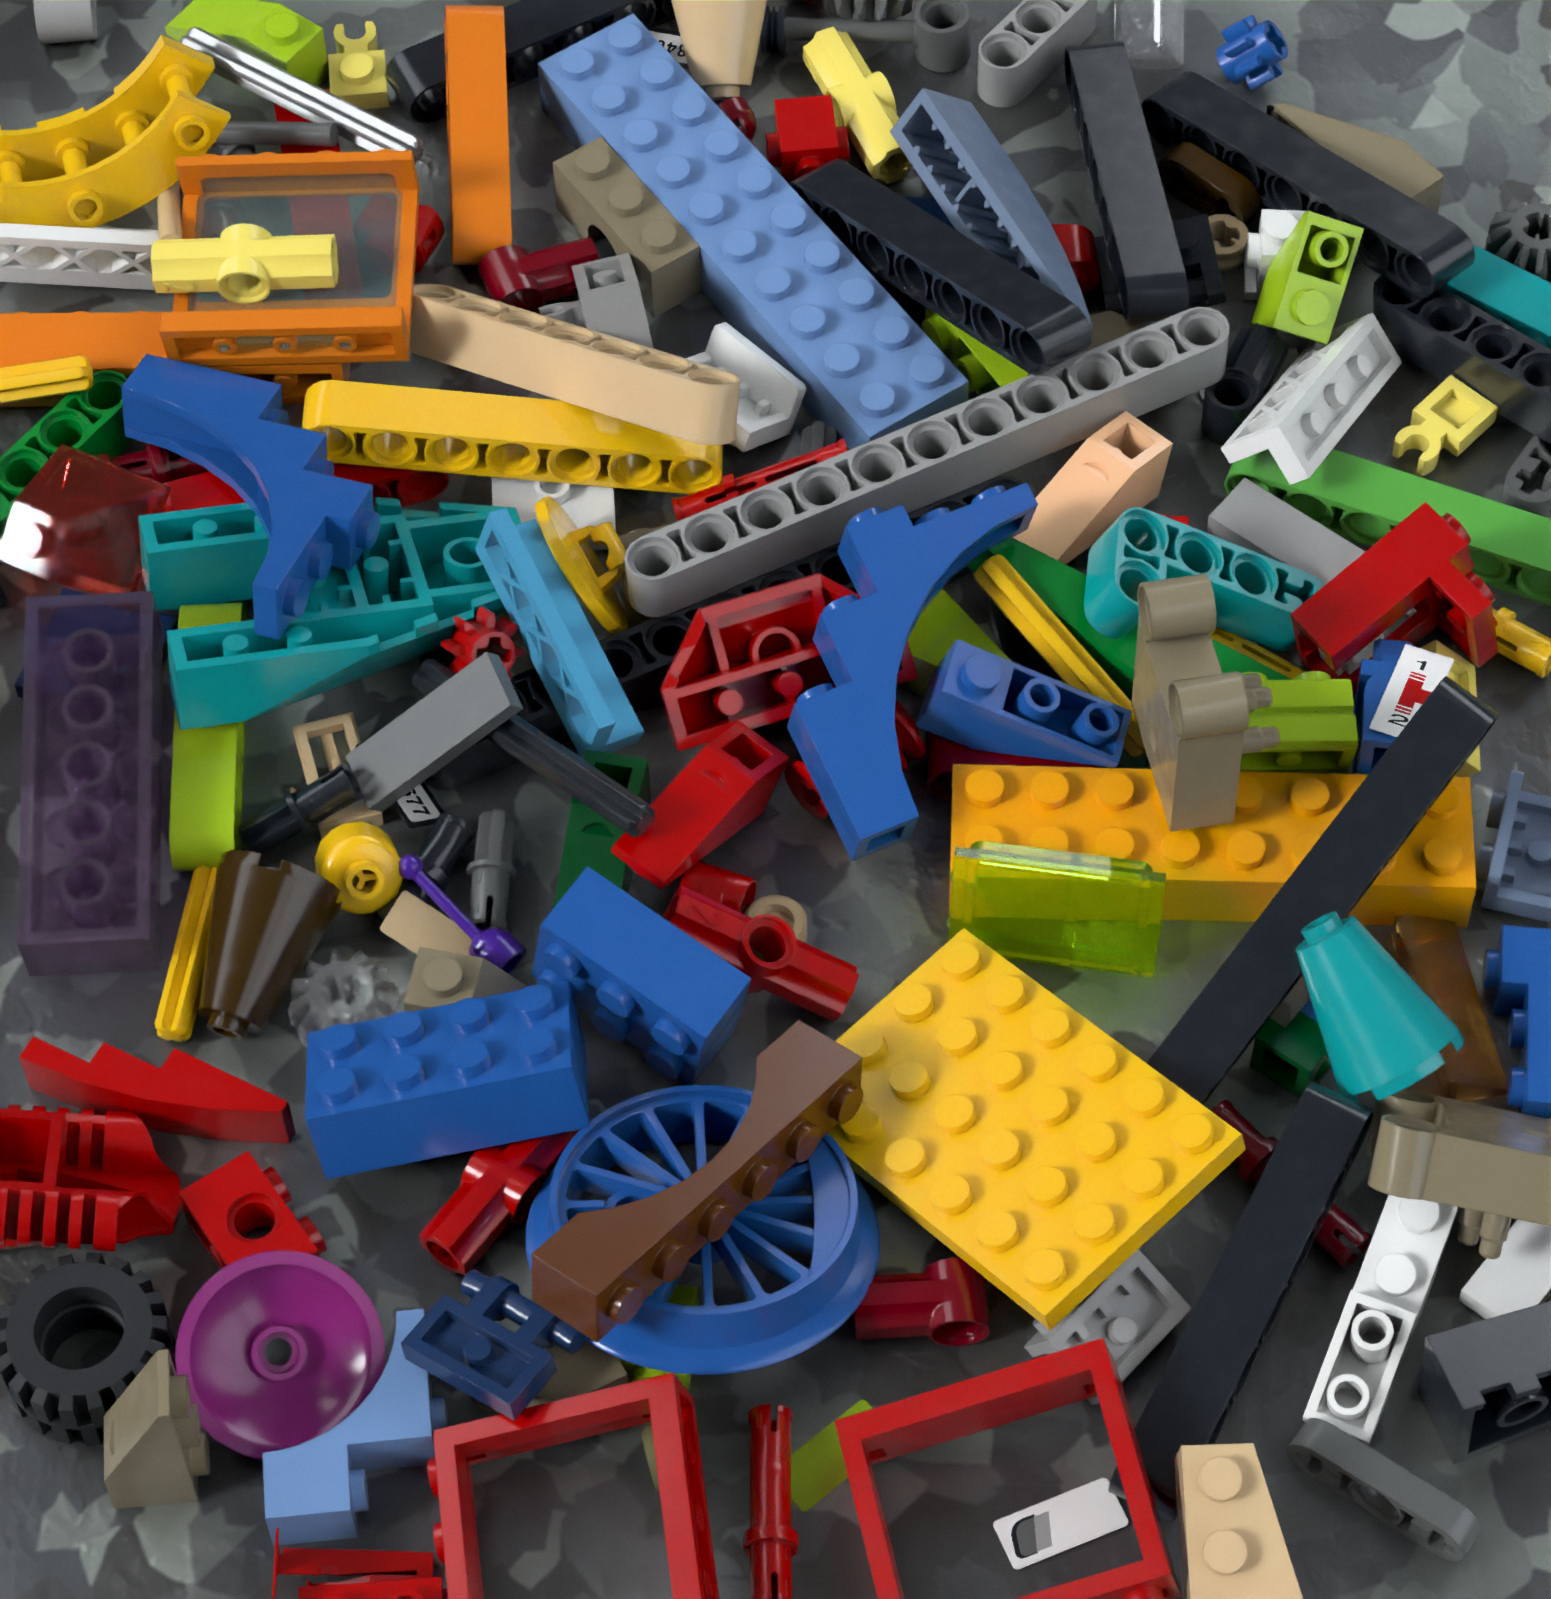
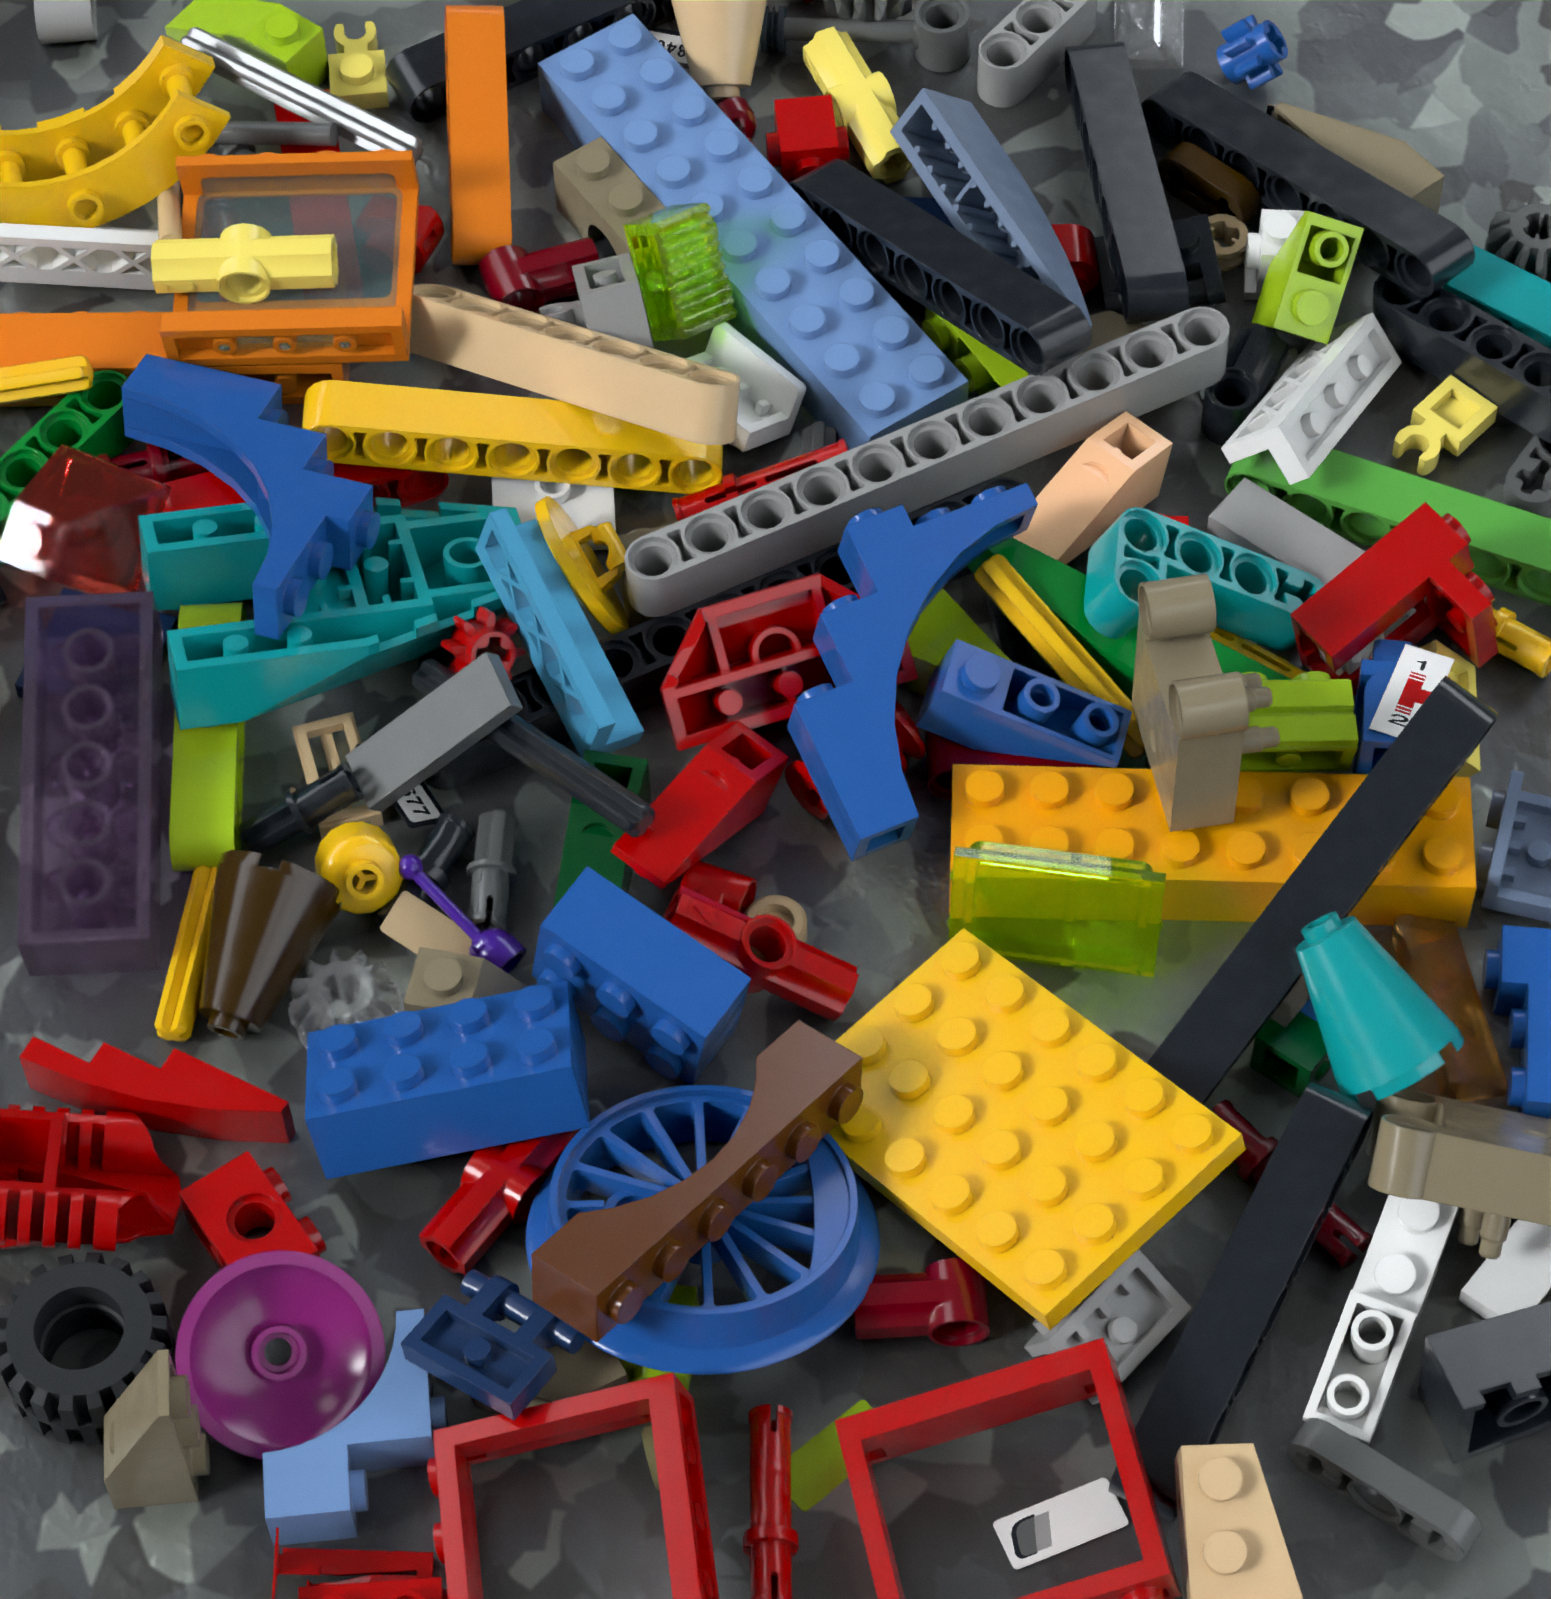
none -> clear neon green brick [623,202,738,341]

